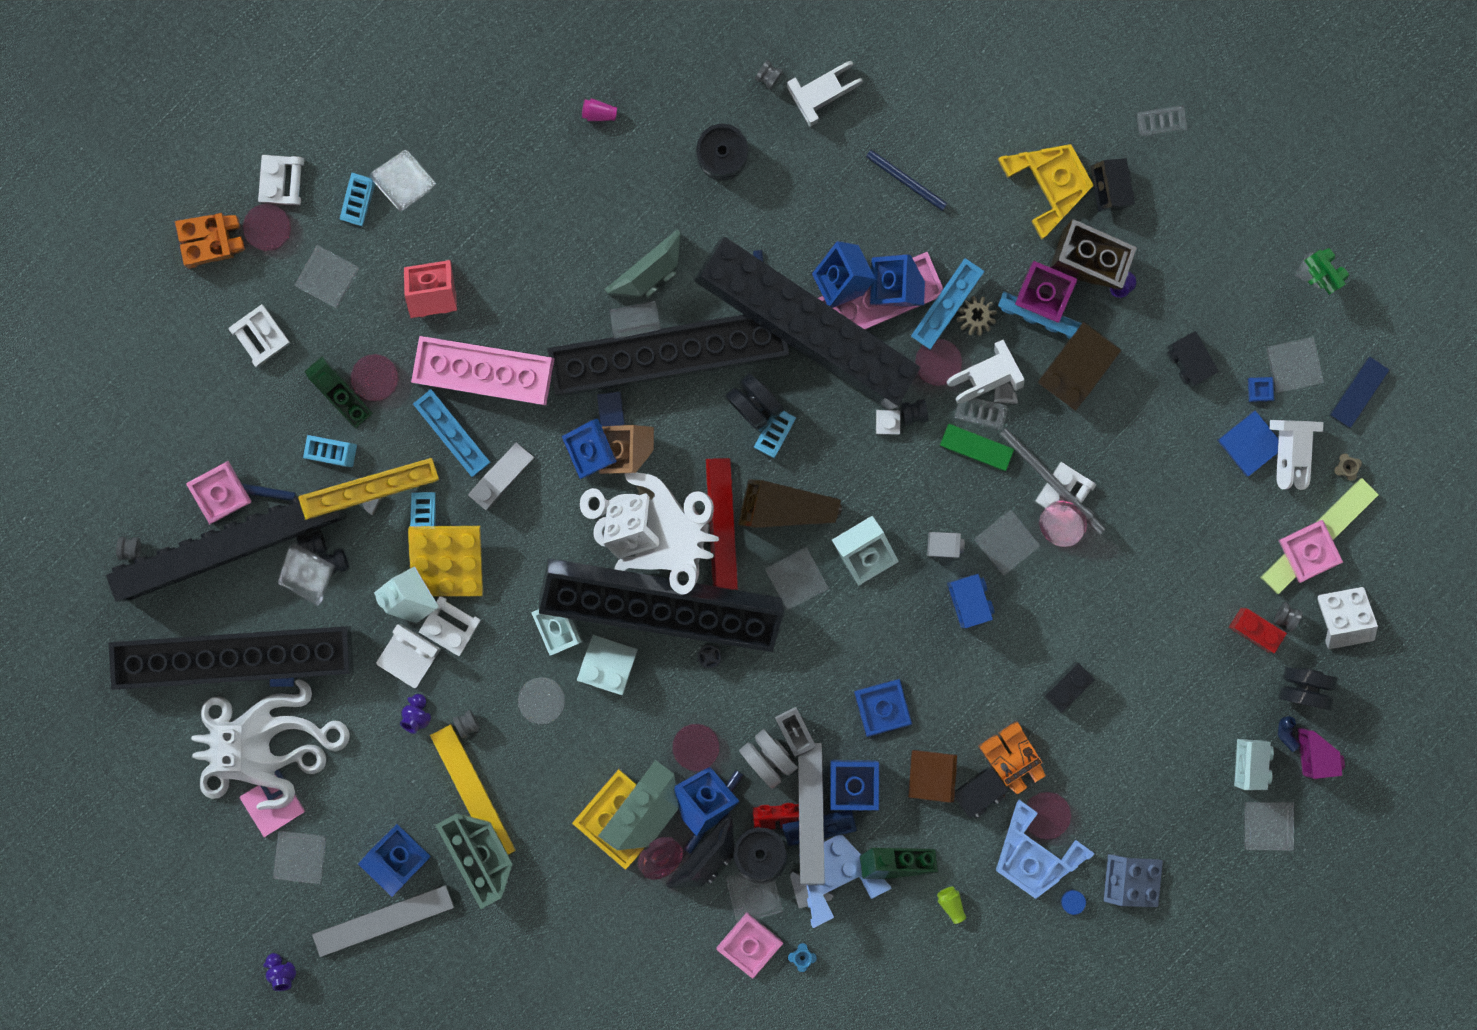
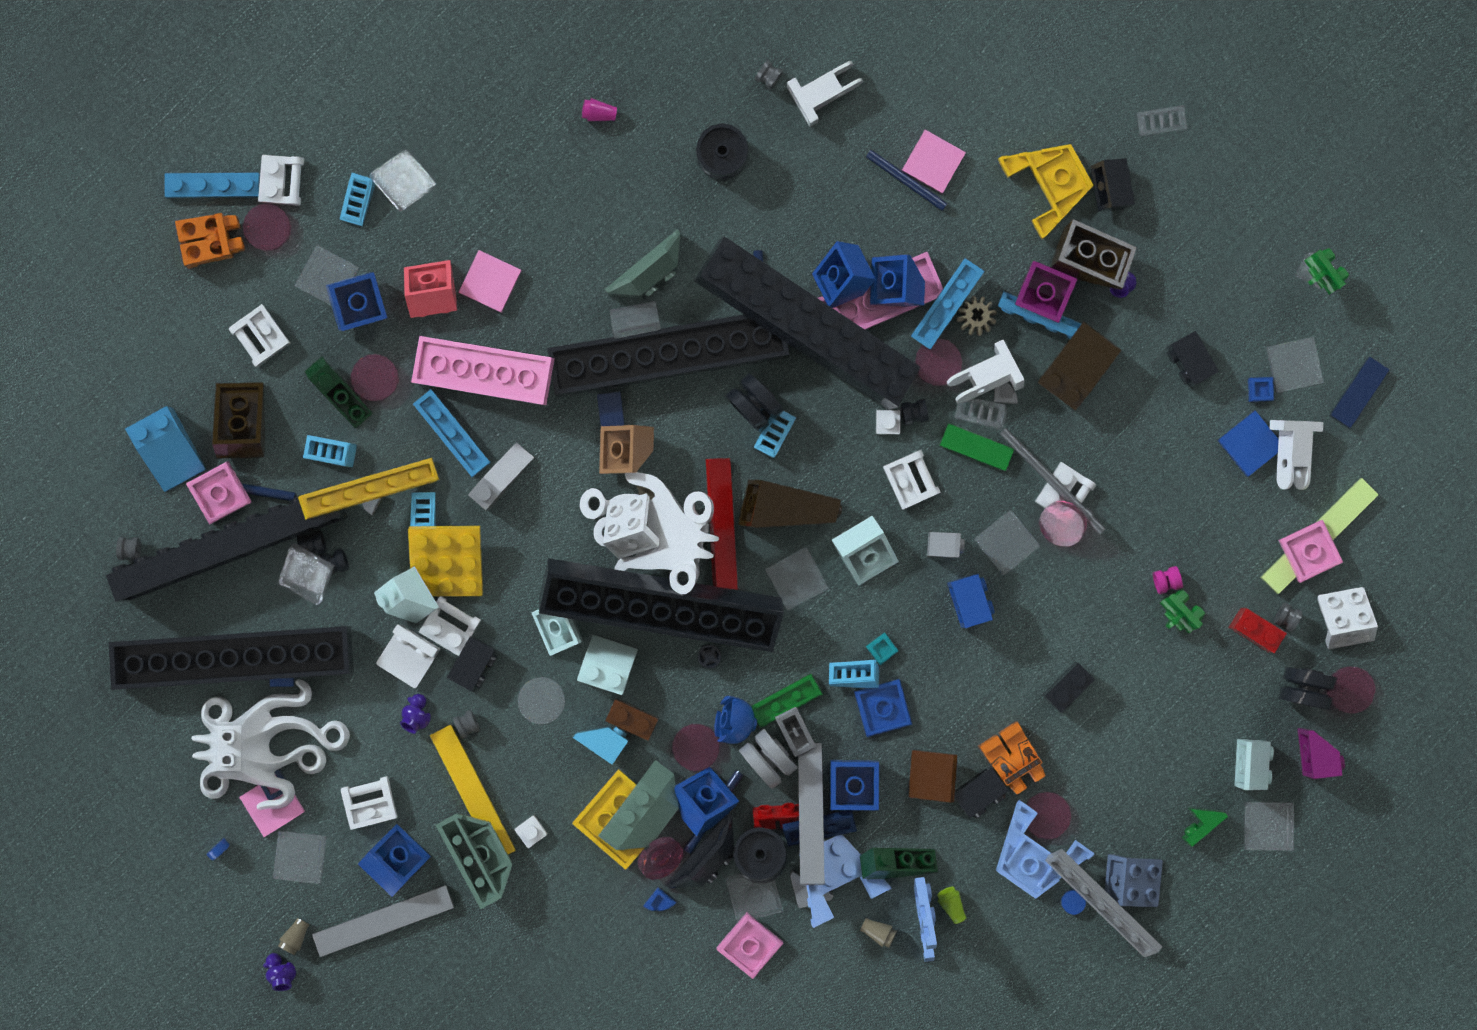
blue tile [562,418,617,479] -> none
dark azure plate [788,943,817,972] -> none
dark blue arm [1278,716,1301,752] -> none
dark tan plate [1334,454,1362,481] -> none
none -> dark azure slope [125,406,207,492]
none -> dark azure plate [165,173,260,198]
none -> blue tile [206,838,230,861]
none -> dark brown slope [212,382,265,459]
none -> dark tan cone [278,918,310,955]
none -> blue brick [325,272,387,331]
none -> white plate [341,776,398,830]
none -> black brick [447,636,498,692]
none -> bright pink tile [459,250,522,313]
none -> white plate [514,815,548,848]
none -> medium azure slope [573,726,629,764]
none -> reddish brown brick [605,698,659,741]
none -> blue tile [643,887,677,911]
none -> blue cylinder [714,696,757,744]
none -> green tile [751,674,822,728]
none -> medium azure slope [829,660,879,688]
none -> dark tan cone [860,918,897,948]
none -> teal tile [866,632,899,665]
none -> white plate [883,450,941,510]
none -> bright pink tile [902,130,966,194]
none -> light blue wing [914,877,937,962]
none -> light grey tile [1045,849,1162,957]
none -> dark pink wheel [1153,566,1183,595]
none -> green hips [1160,589,1205,634]
none -> green slope [1182,807,1228,847]
none -> clear pink tile [1327,666,1375,713]

